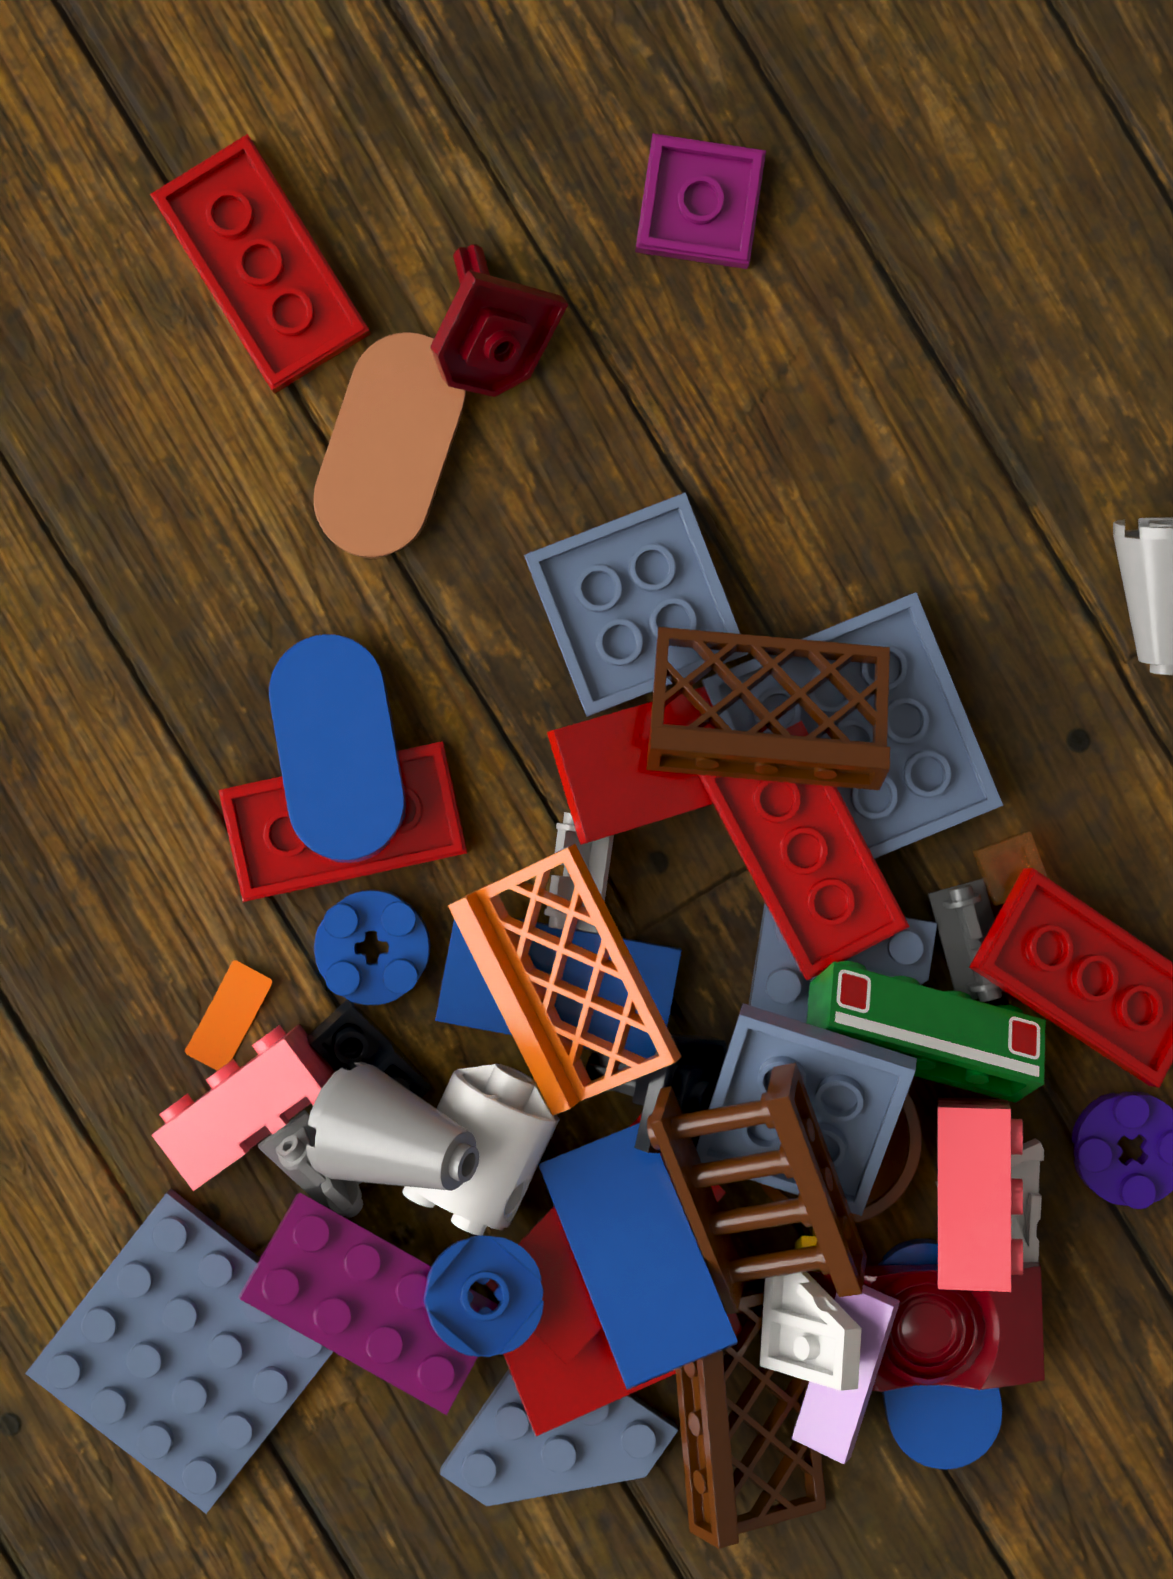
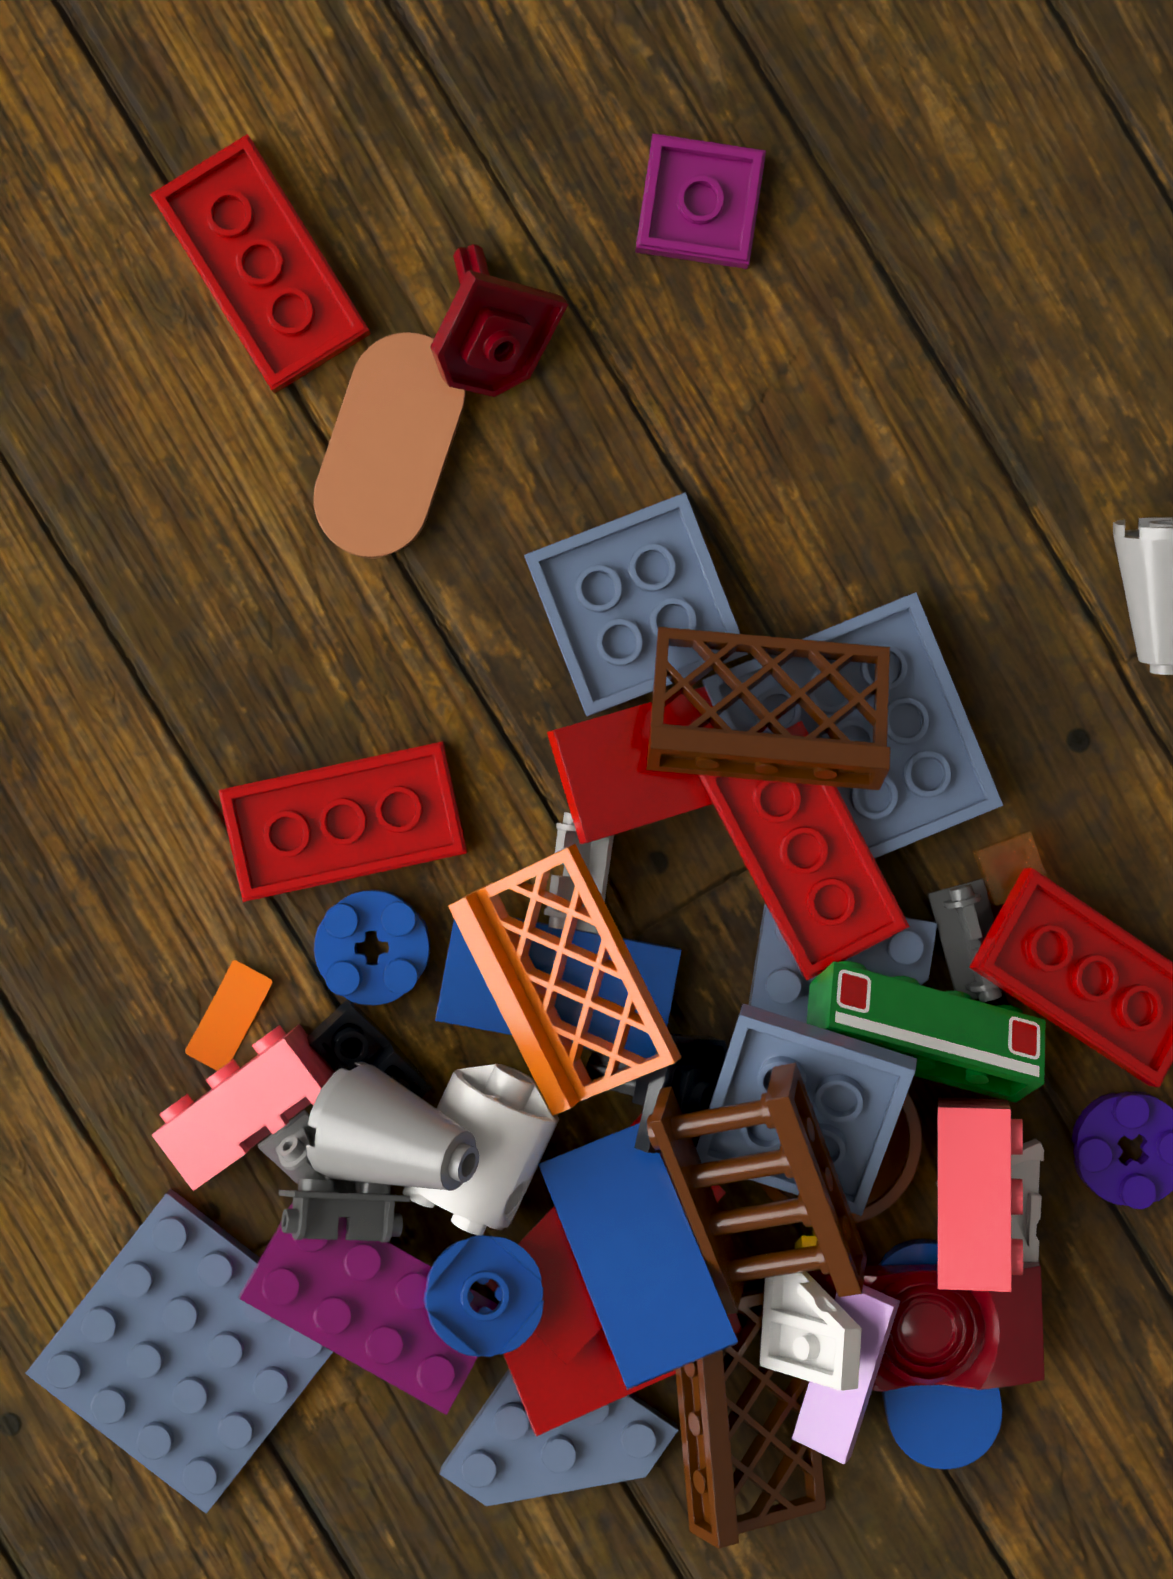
blue tile [269,634,406,863] -> none
none -> dark grey hinge [279,1179,410,1243]

